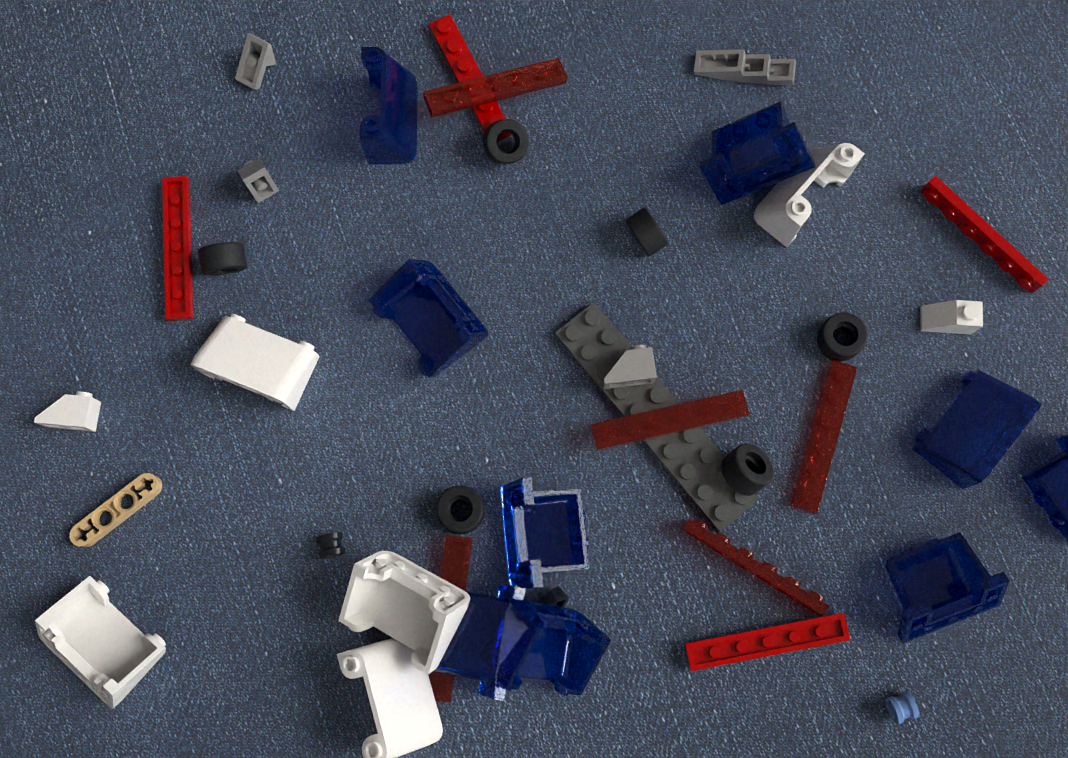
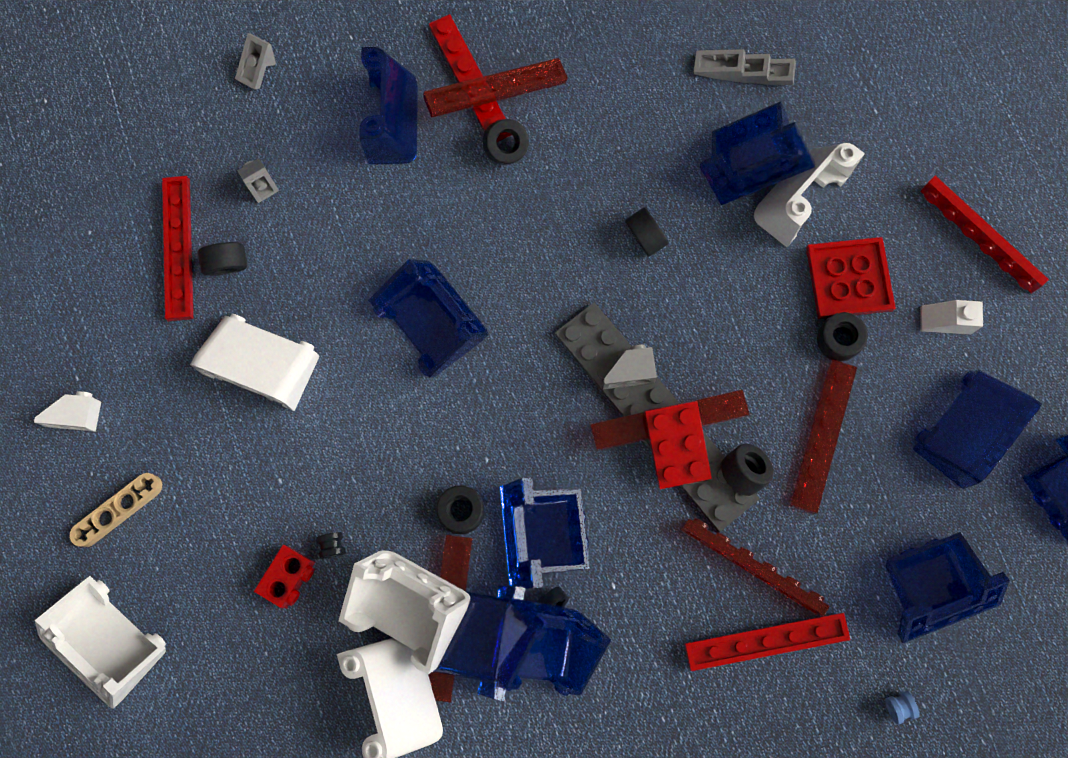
none -> red brick [254,544,315,609]
none -> red plate [644,400,712,489]
none -> red plate [806,237,896,319]

